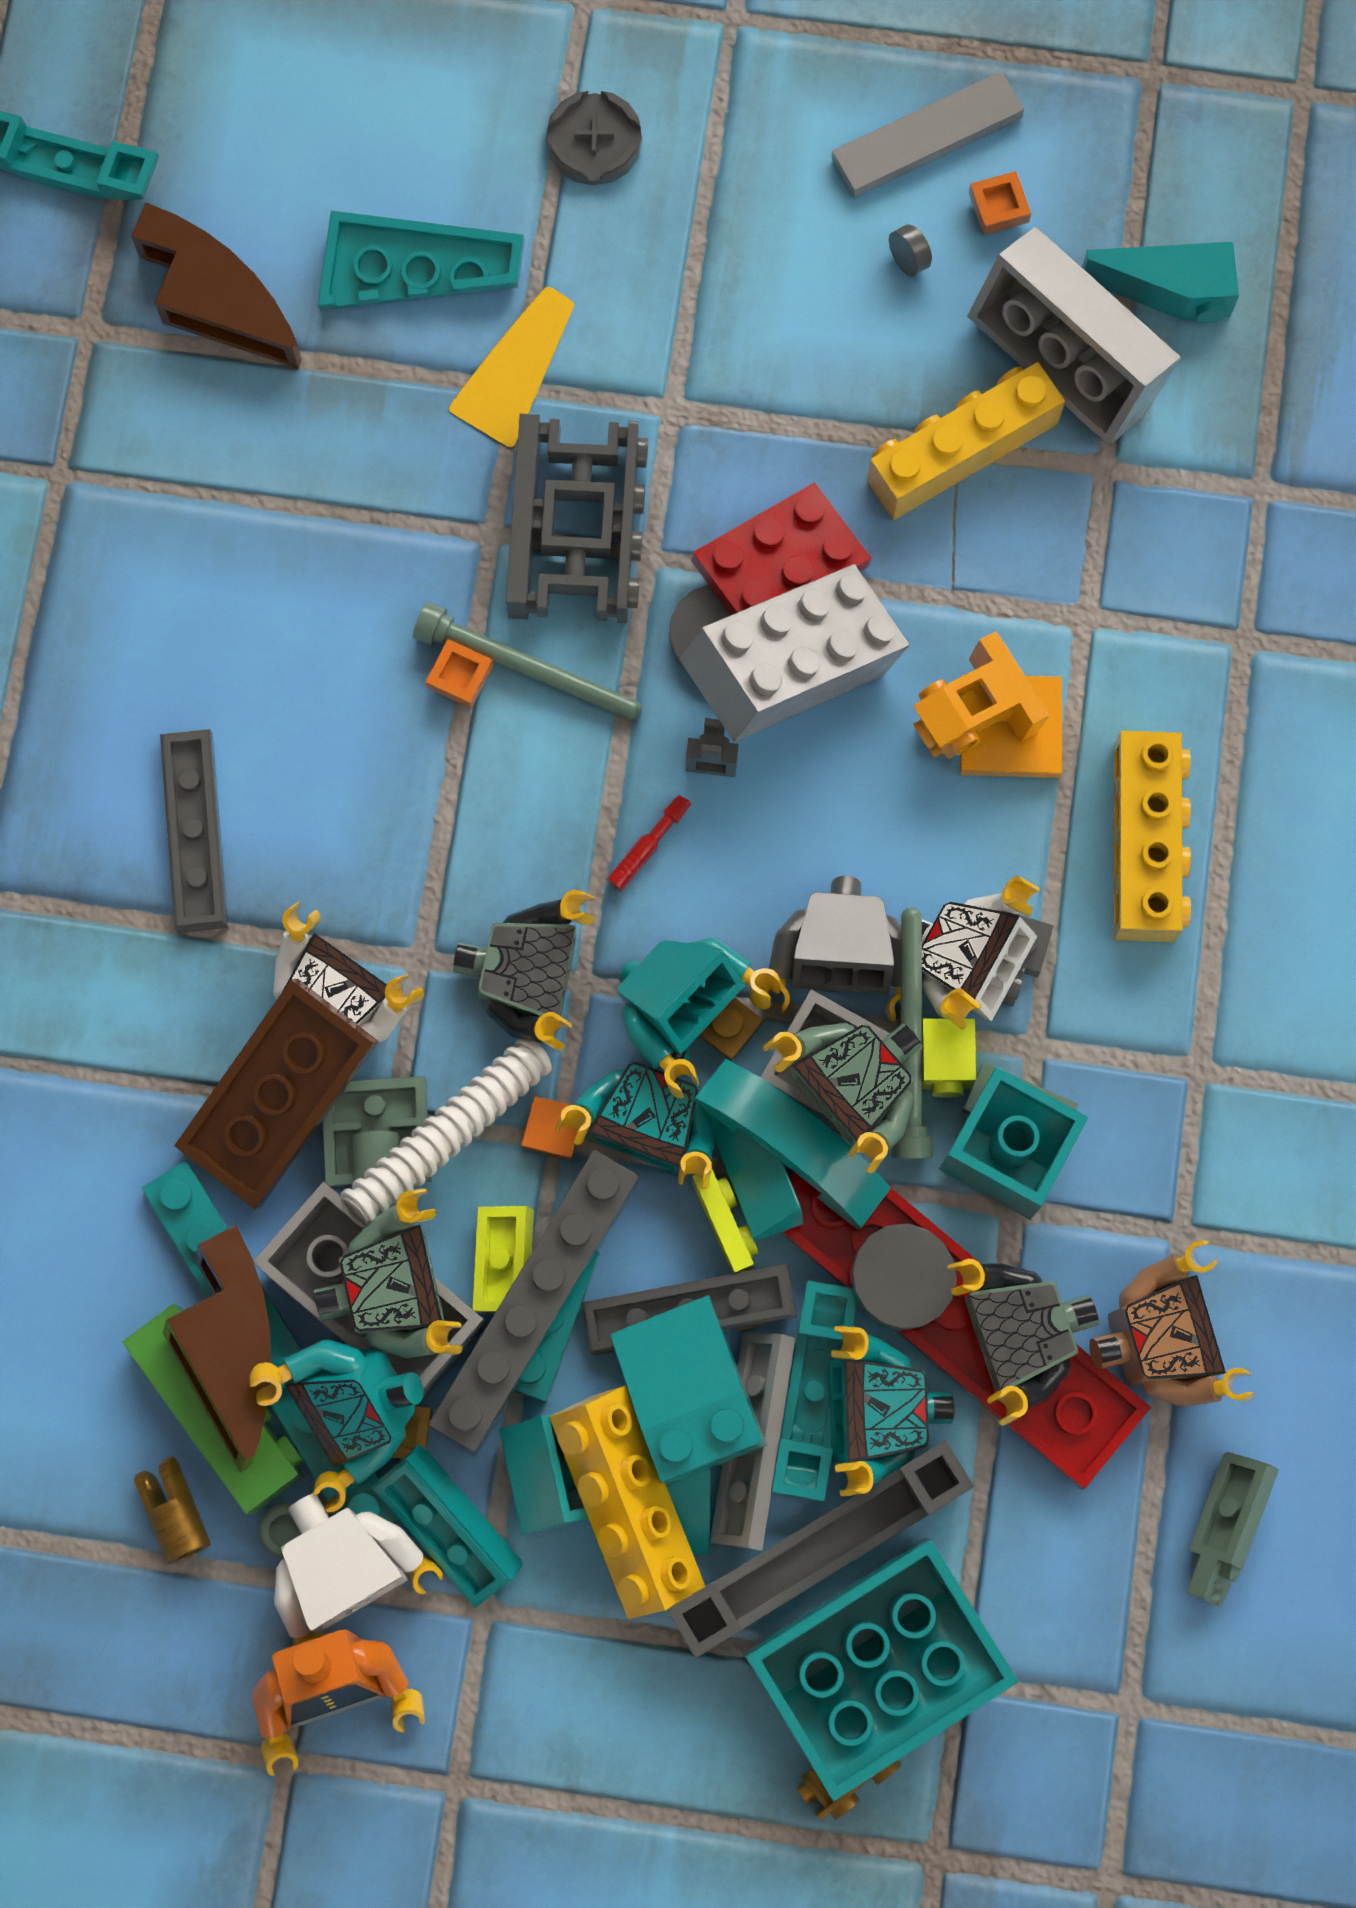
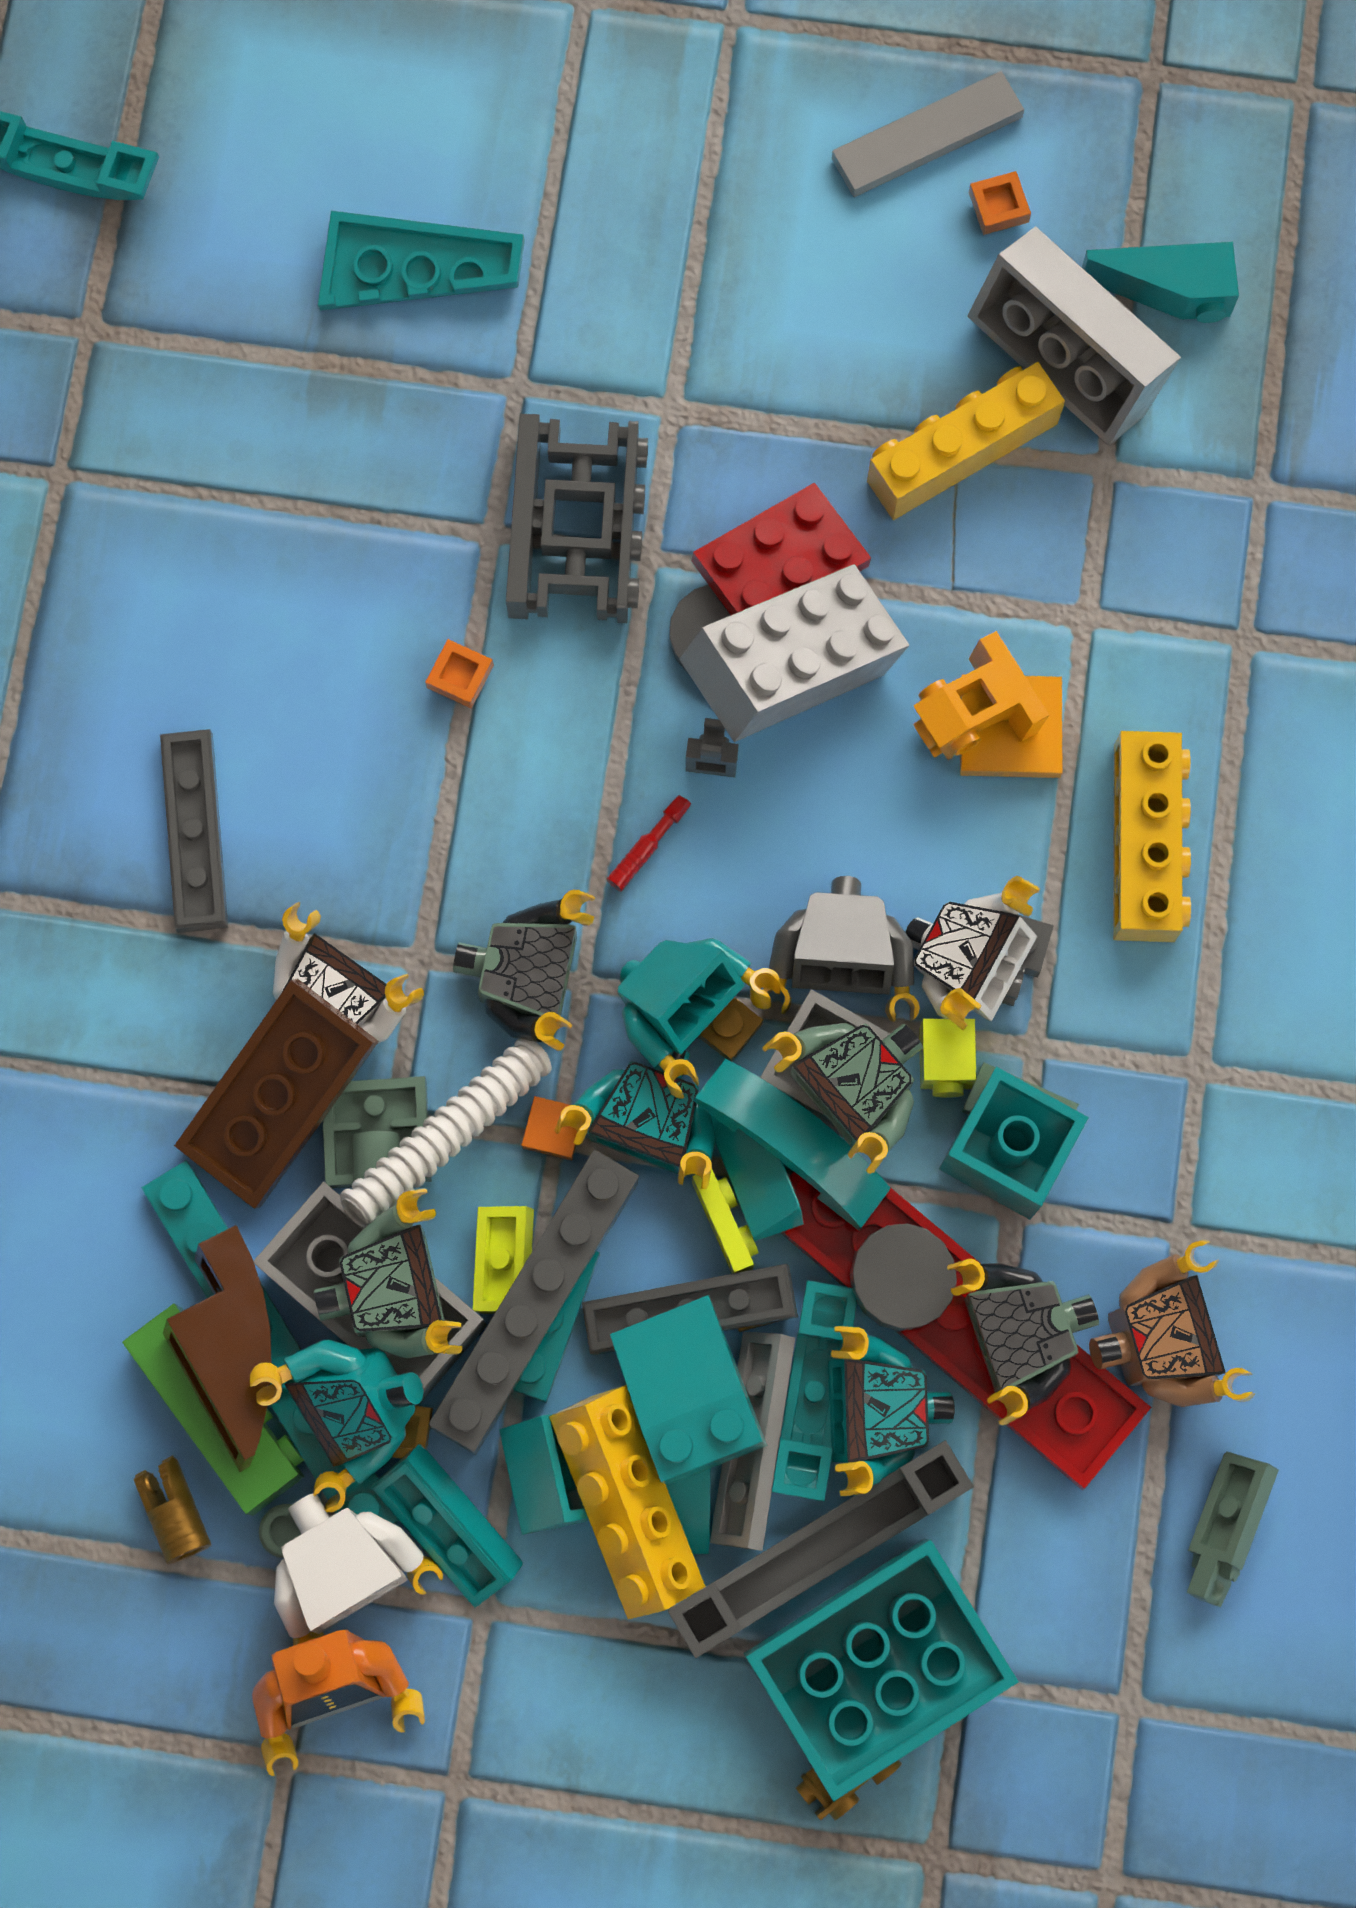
reddish brown slope [131,202,302,369] -> none
sand green piece [413,602,642,719] -> none
yellow sticker [449,287,575,448] -> none
dark grey tile [546,91,642,185] -> none
dark grey tile [889,224,932,276] -> none
sand green piece [891,908,933,1158] -> none

